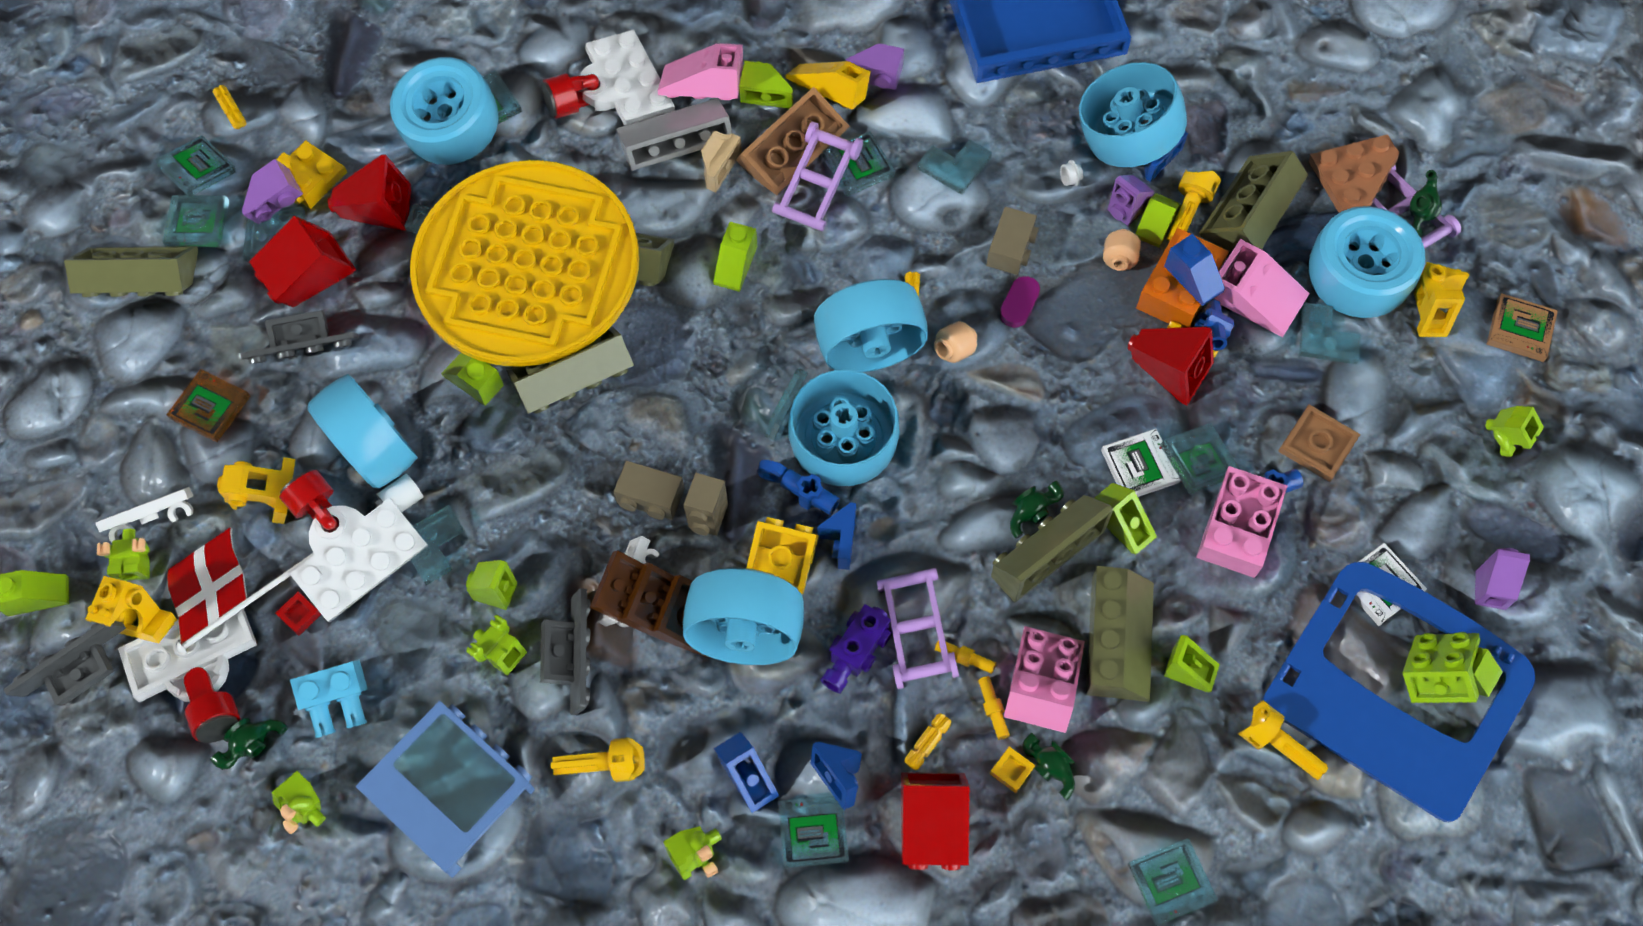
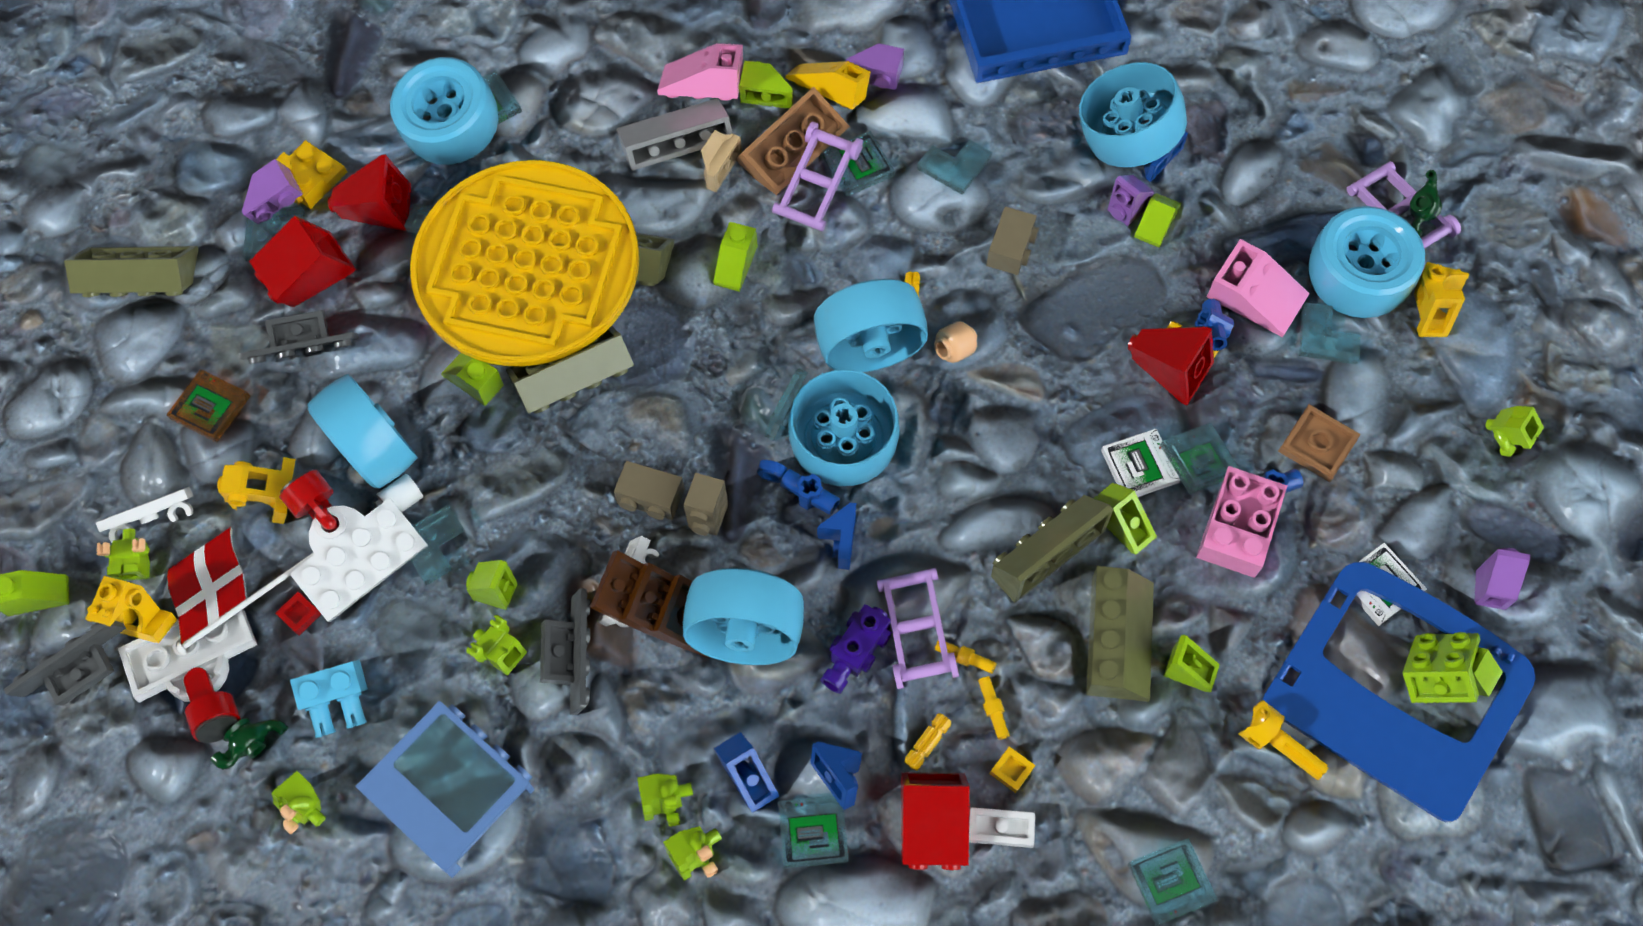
clear light blue tile [155,135,236,197] -> none
clear light blue tile [162,195,229,247] -> none
yellow axle [213,85,247,130] -> none
white plate [541,30,675,126] -> none
yellow piece [551,737,645,782] -> none
yellow plate [746,517,819,594] -> none
magenta tile [1000,276,1040,328] -> none
bright pink slope [1004,626,1085,733] -> none
dark green piece [1010,480,1064,539] -> none
dark green piece [1022,733,1075,801] -> none
white plate [1060,160,1083,187] -> none
light nougat head [1103,229,1141,271] -> none
orange brick [1136,228,1229,328] -> none
blue slope [1164,234,1225,306] -> none
yellow piece [1167,169,1221,241] -> none
olive slope [1199,151,1308,252] -> none
nougat plate [1309,134,1399,213] -> none
medium nougat tile [1486,293,1558,362] -> none
none -> lime piece [637,774,693,827]
none -> white plate [969,807,1035,848]

